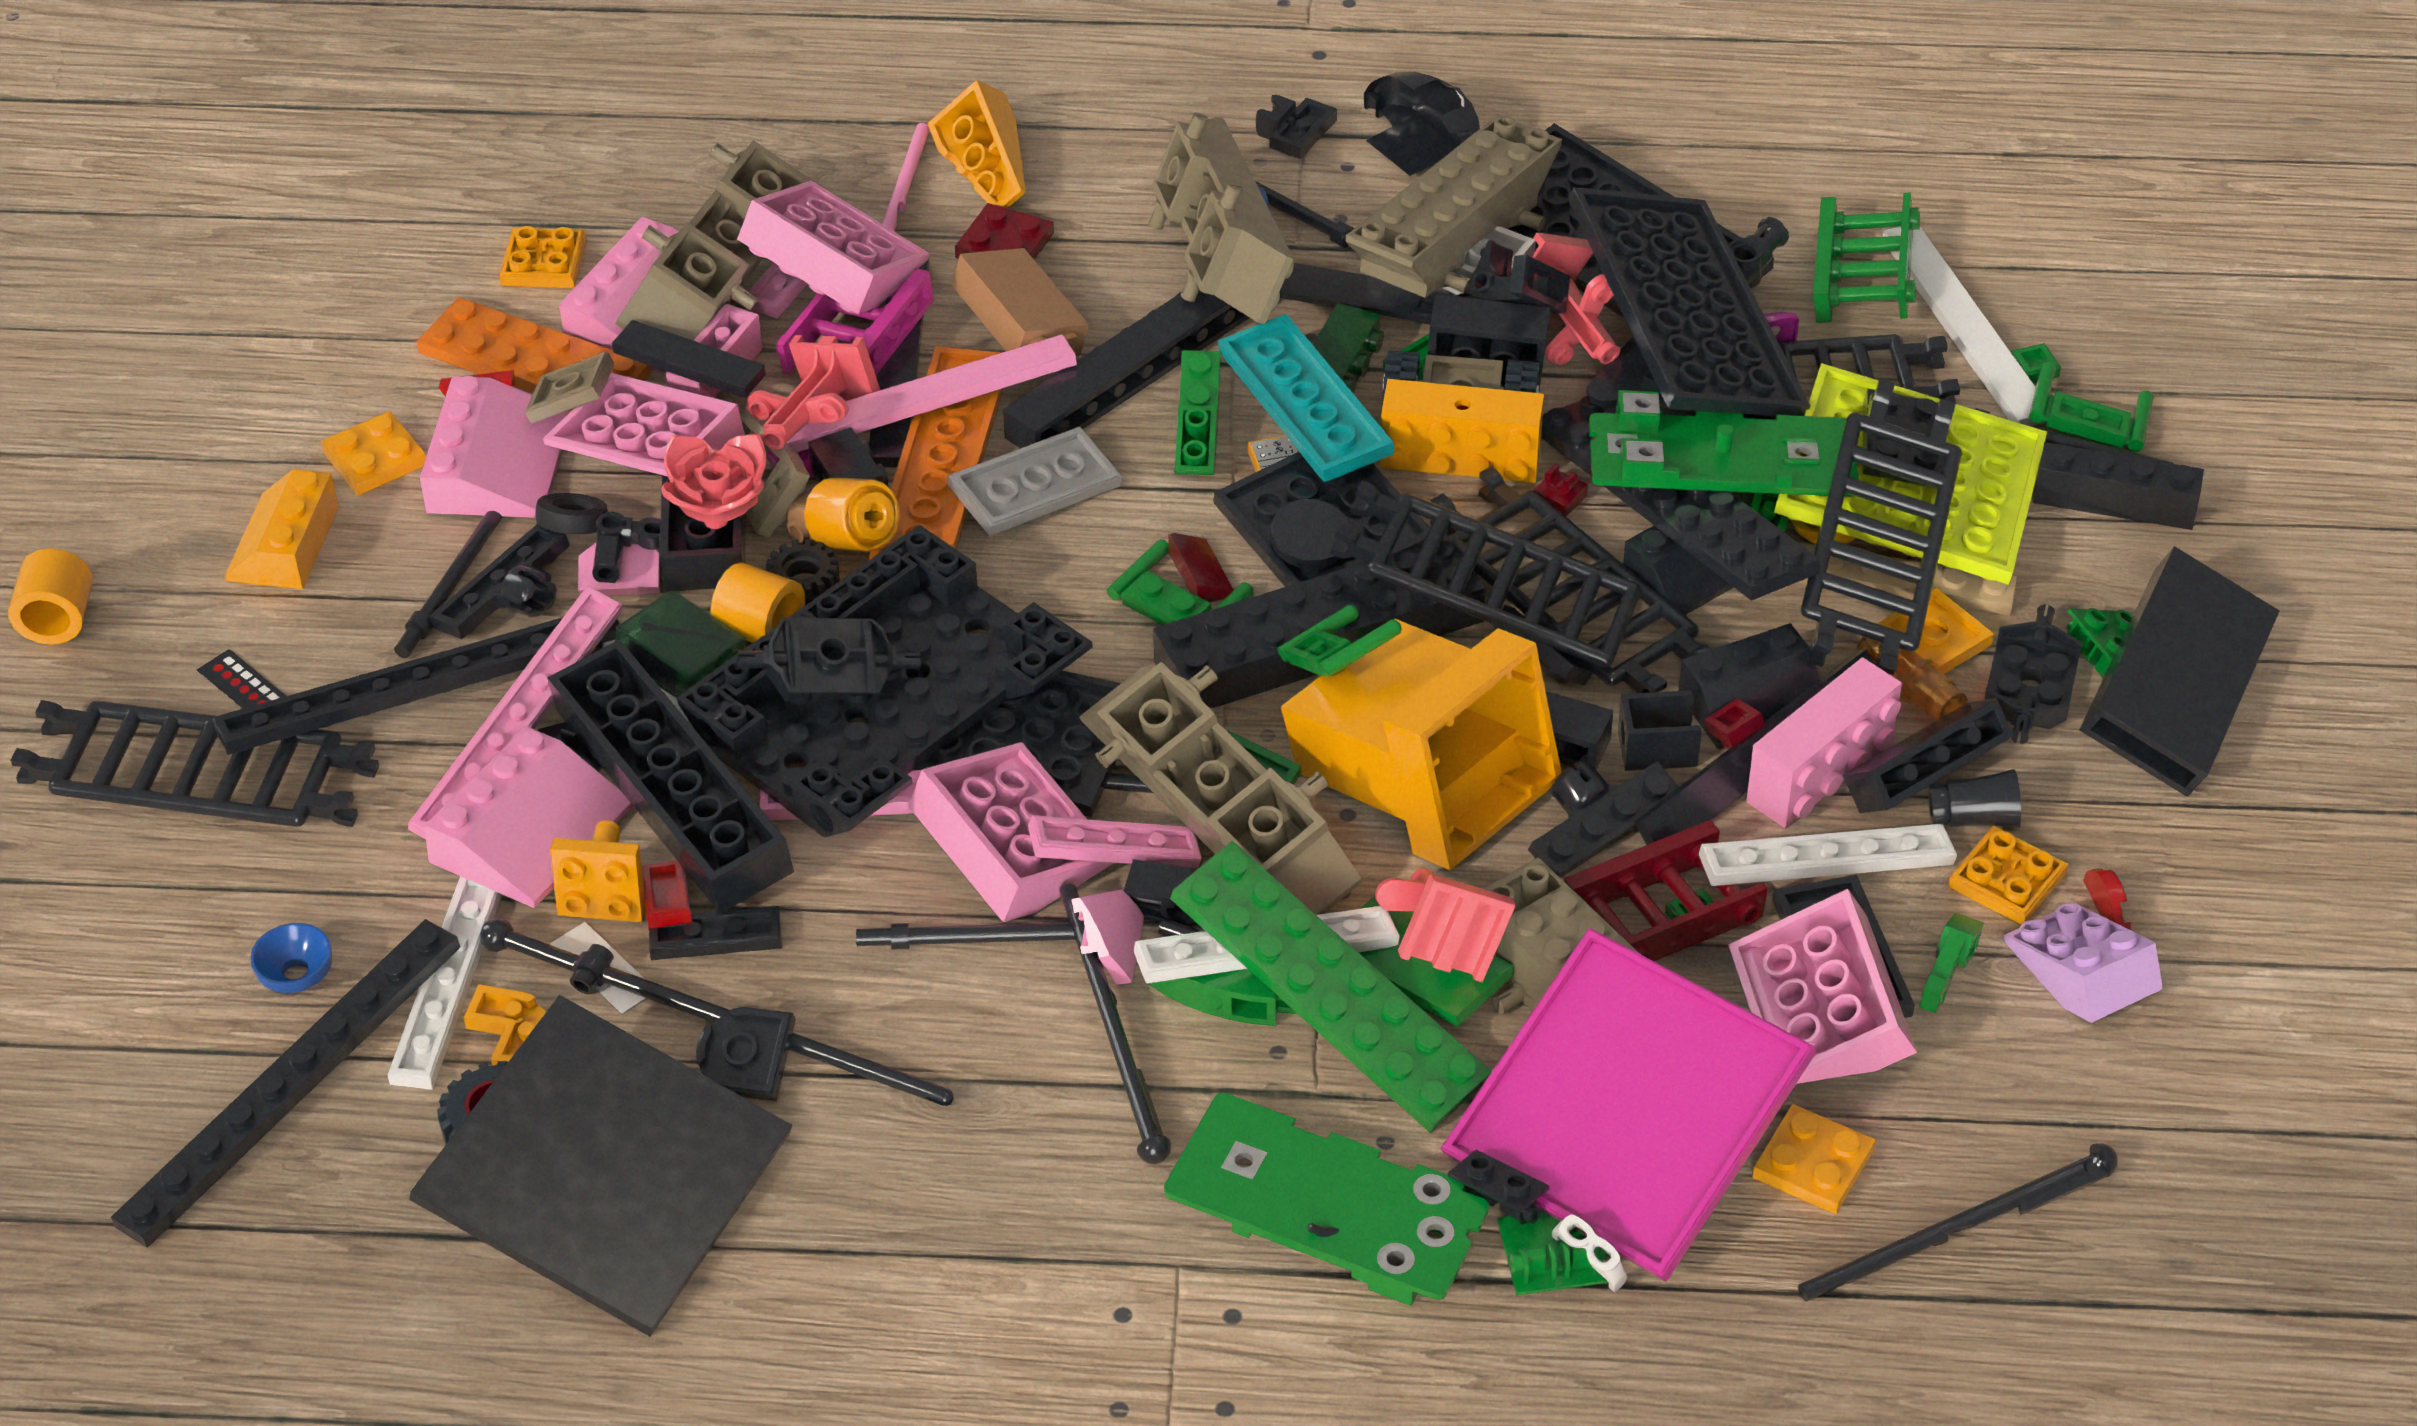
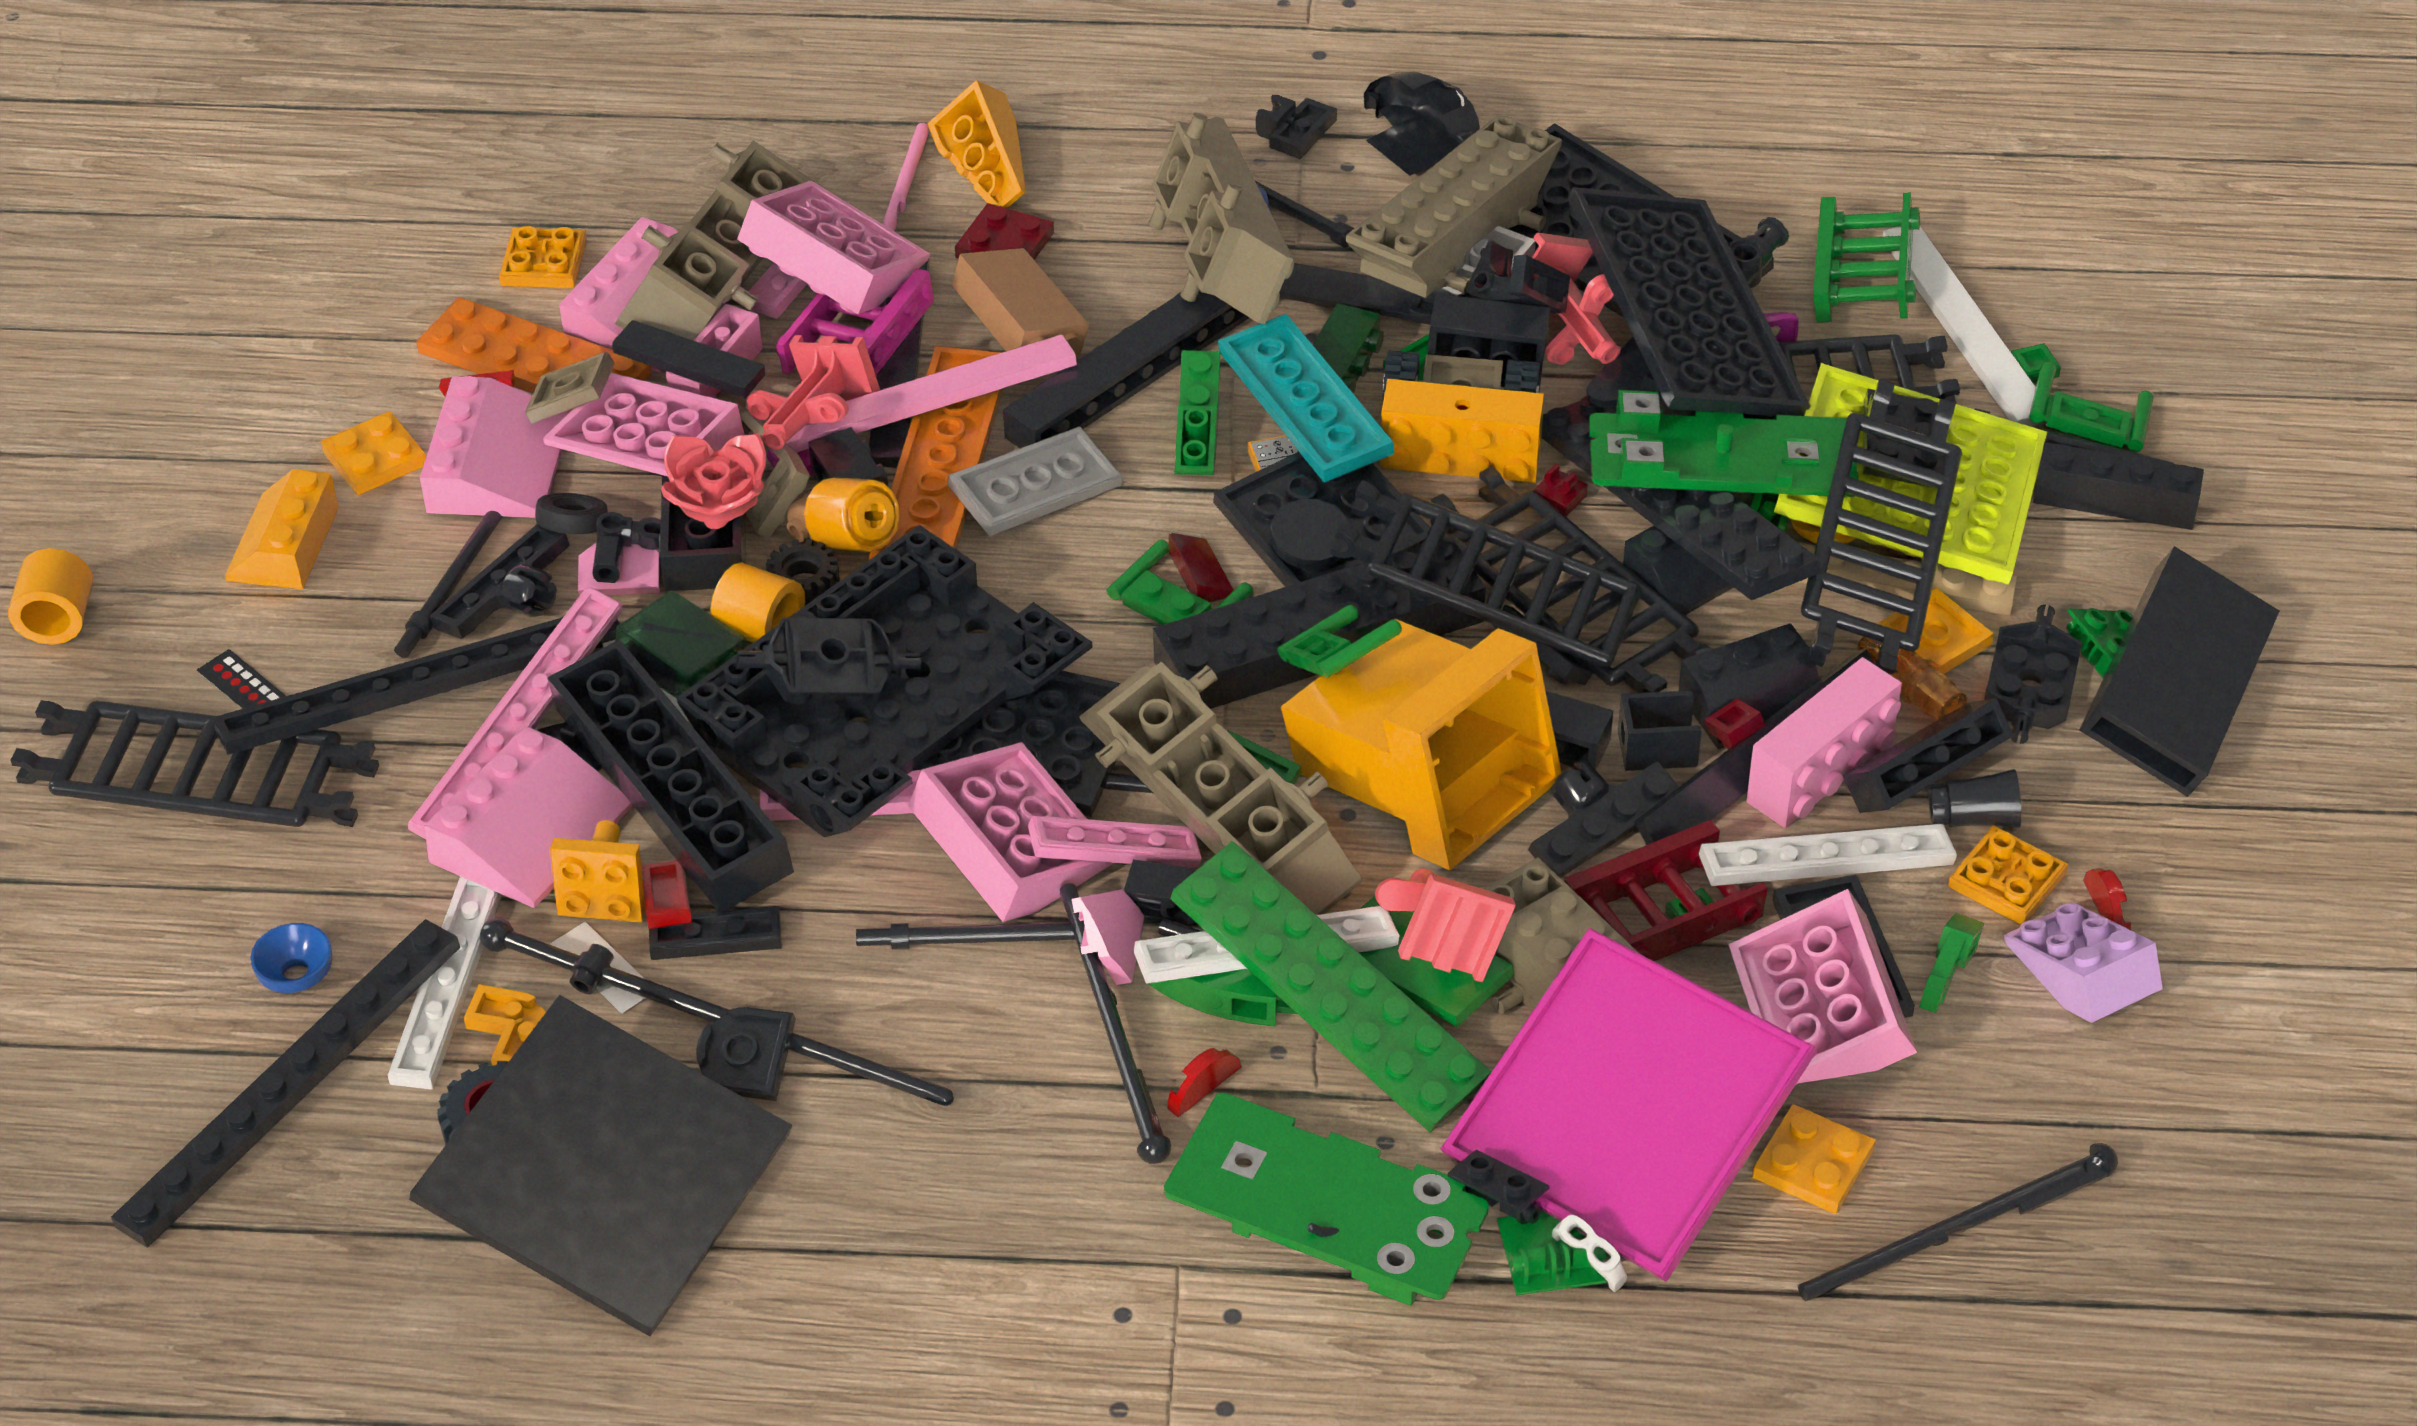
none -> red tile [1167,1048,1242,1117]

